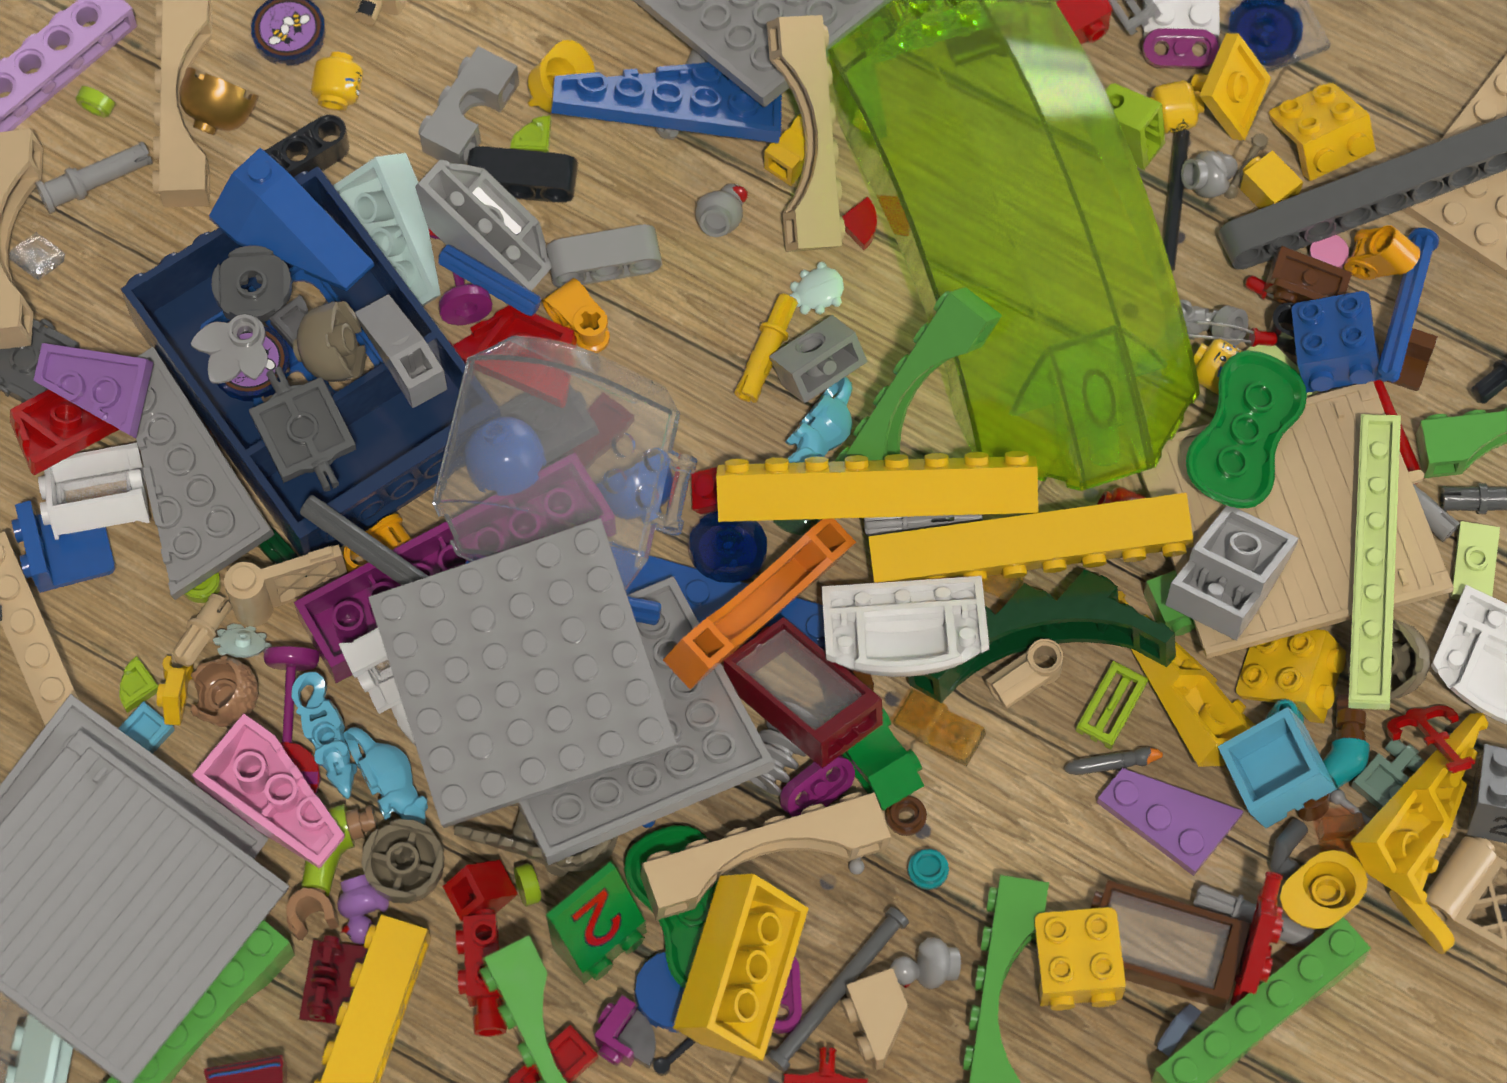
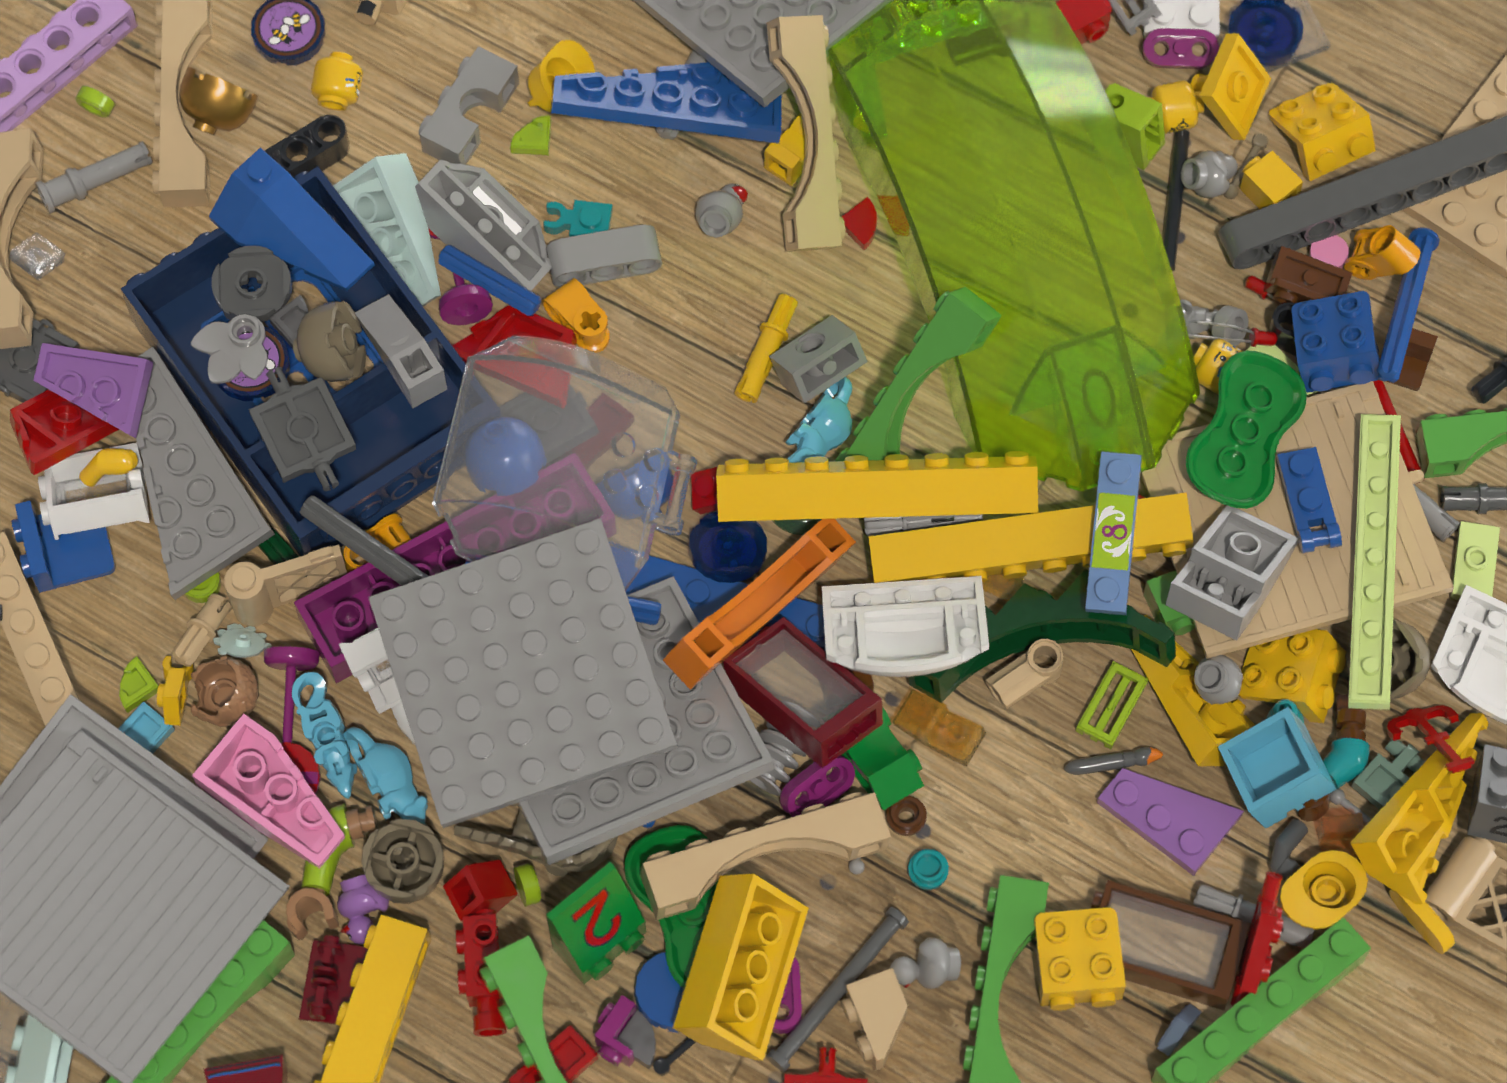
black beam [467,146,578,203] -> none
light aqua piece [789,262,844,315] -> none
none -> yellow arm [79,448,138,487]
none -> teal plate [544,200,613,237]
none -> plate [1085,451,1142,615]
none -> light grey animal [1194,655,1243,704]
none -> blue plate [1277,447,1342,554]

